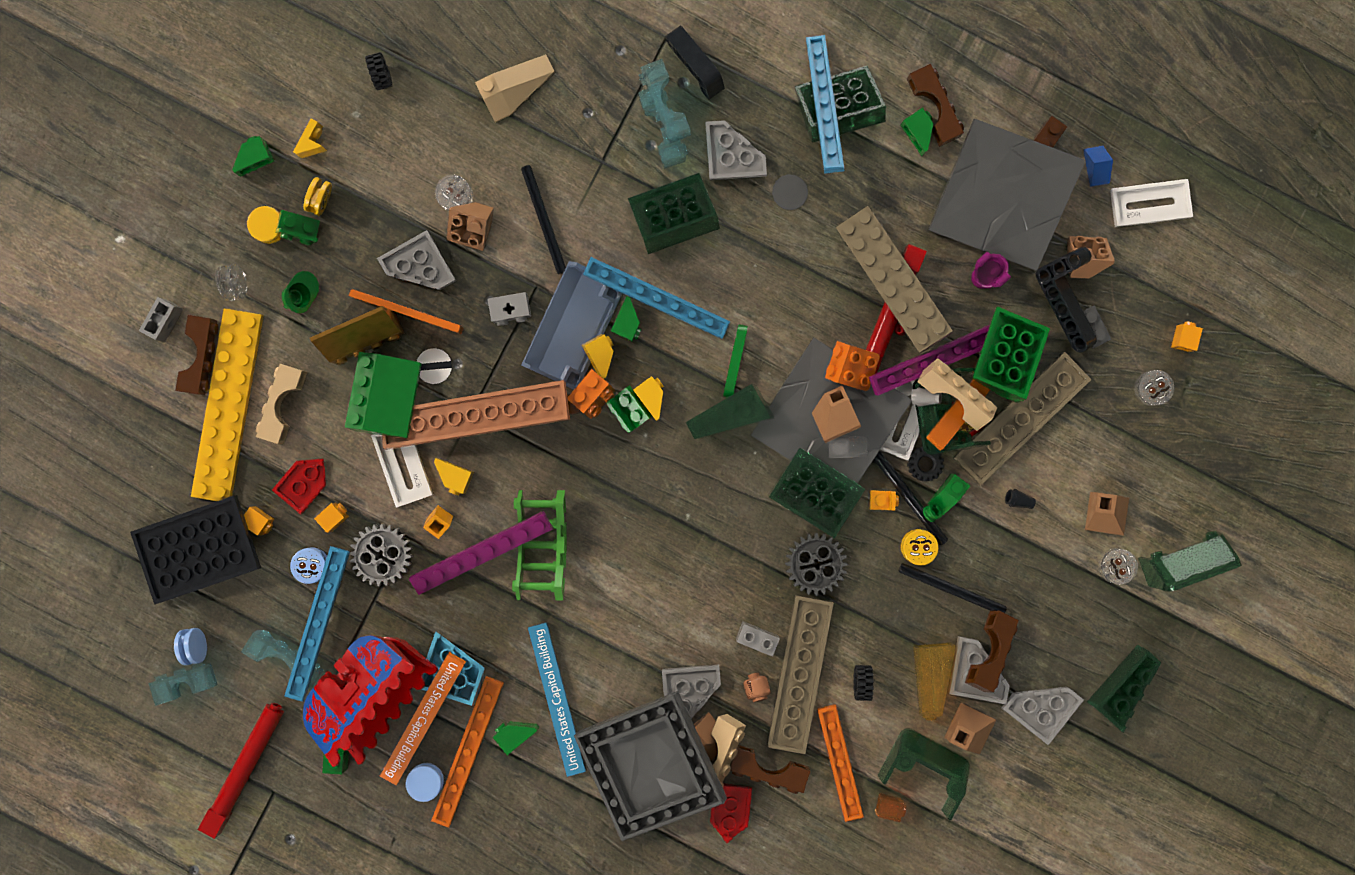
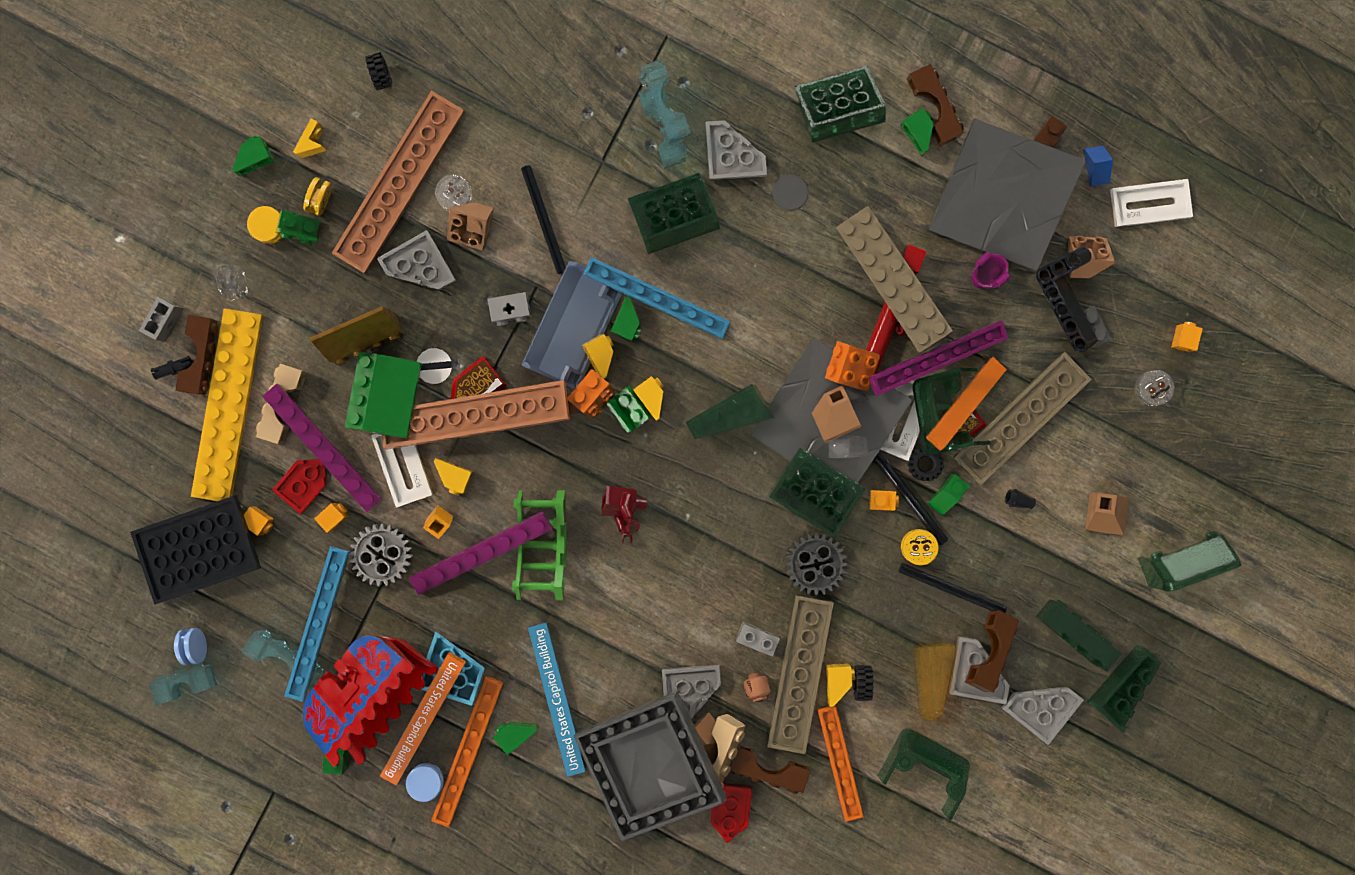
red brick [197,702,284,839] -> none
green piece [281,271,319,314] -> none
light blue head [290,547,327,584] -> none
orange tile [349,289,463,334] -> none
tan wedge [475,55,555,123] -> none
black beam [664,25,725,100] -> none
green beam [723,324,748,399] -> none
dark azure tile [806,35,844,174] -> none
clear orange brick [875,793,906,822] -> none
light grey cone [911,387,942,407] -> none
tan arch [917,358,997,431] -> none
green bush [923,503,942,522] -> none
medium nougat slope [945,703,996,755] -> none
green slope [972,307,1050,403] -> none
clear head [1098,548,1138,585] -> none
none -> black pin [151,356,193,380]
none -> magenta plate [262,383,382,512]
none -> nougat plate [332,90,465,274]
none -> tile [451,356,507,399]
none -> dark red torso [601,486,647,544]
none -> yellow slope [826,664,855,707]
none -> clear green wedge [1036,599,1122,672]

